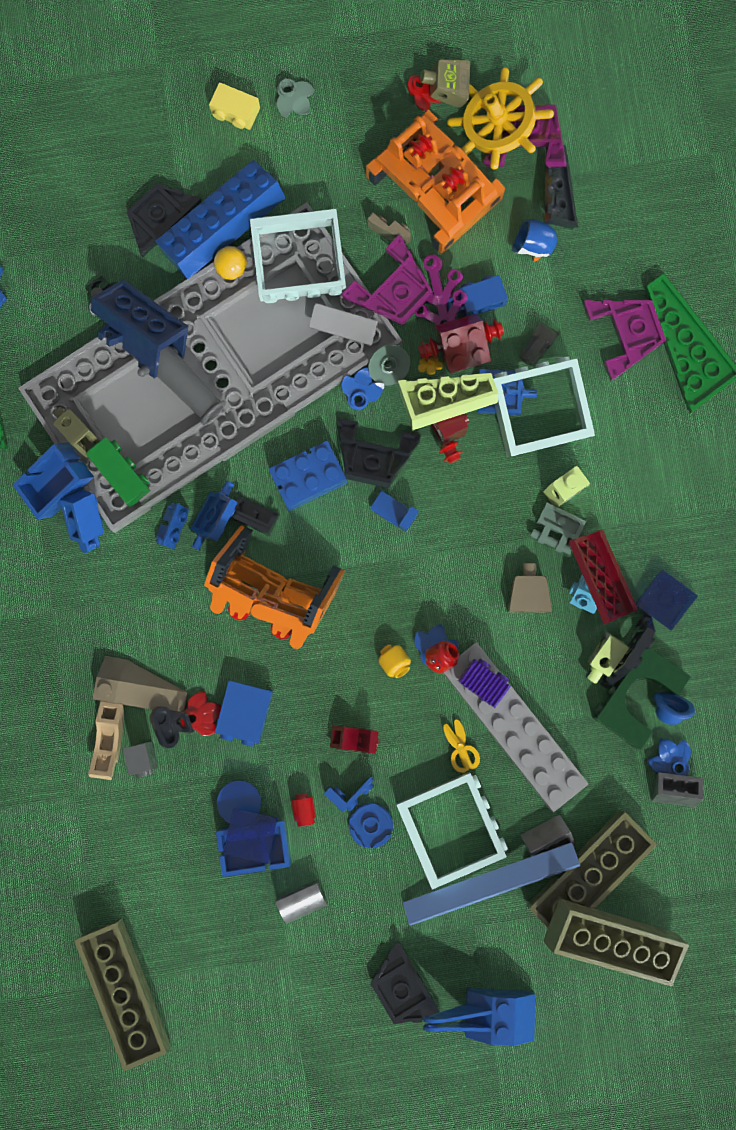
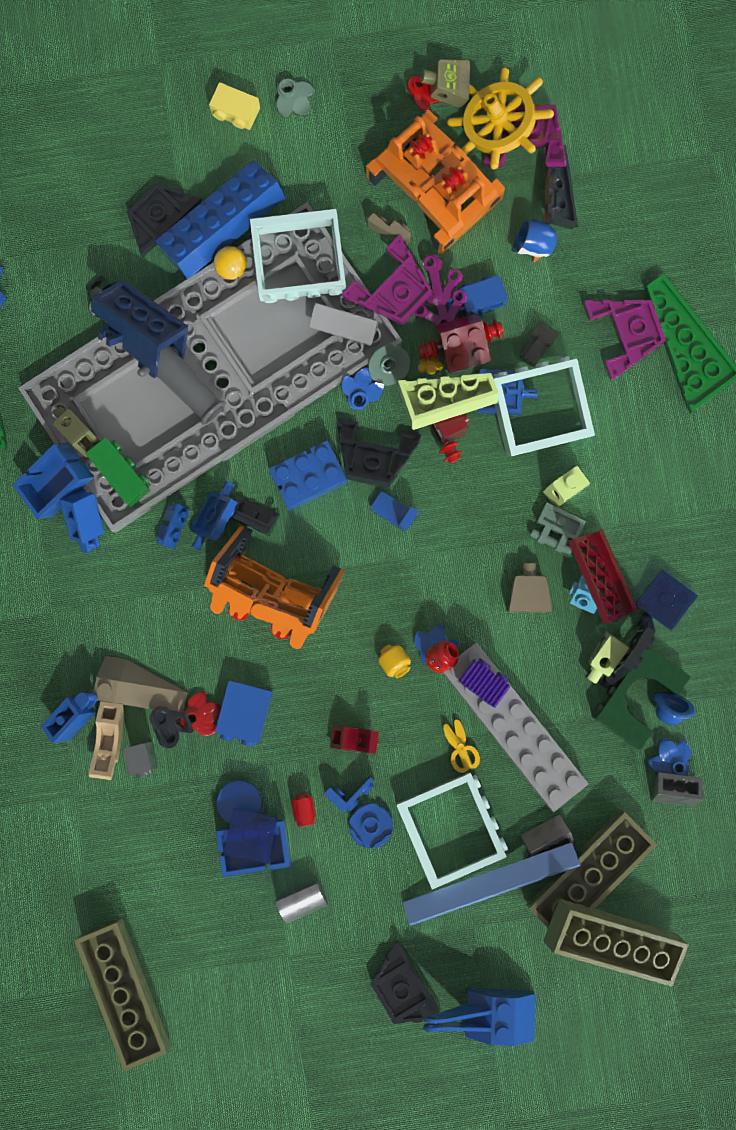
none -> blue brick [41,691,97,743]

